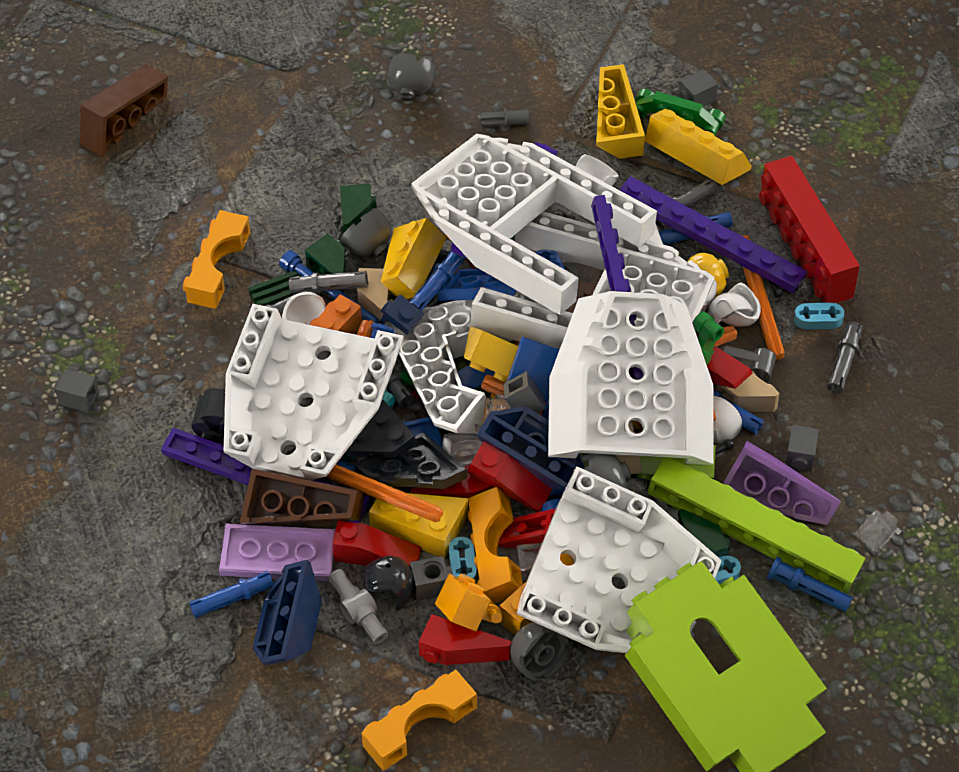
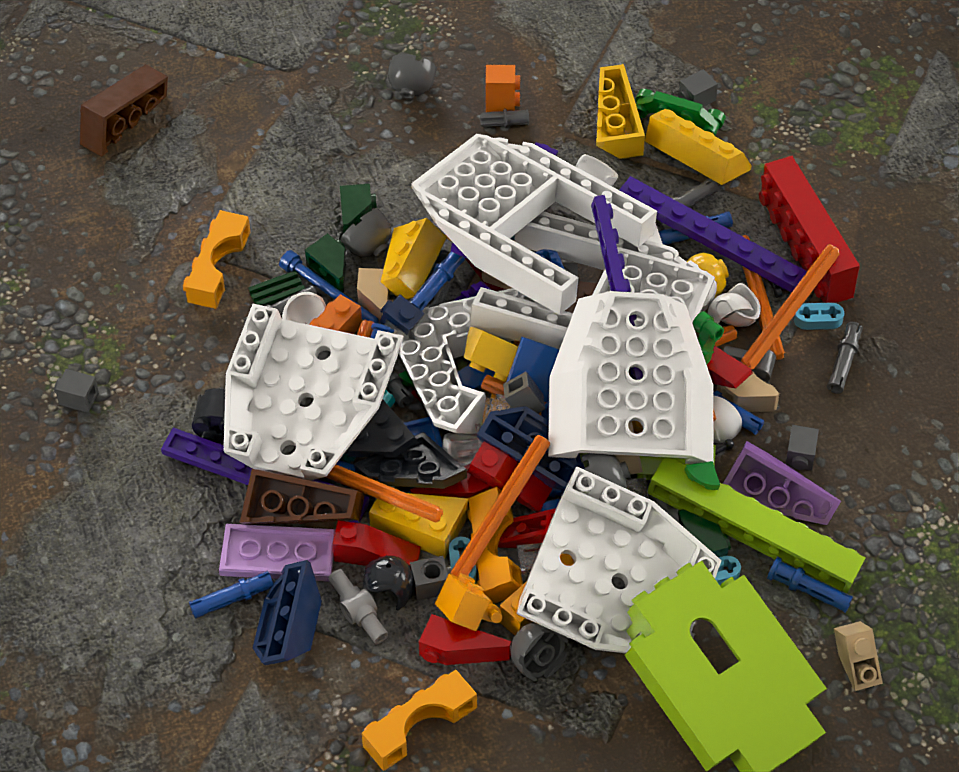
flat silver pin [289,271,369,294] -> none
blue tile [438,269,517,301] -> none
clear bracket [854,509,902,553] -> none
none -> orange axle [451,435,550,577]
none -> orange brick [486,65,520,112]
none -> green tile [685,461,720,490]
none -> orange axle [741,244,840,370]
none -> tan slope [834,621,883,691]

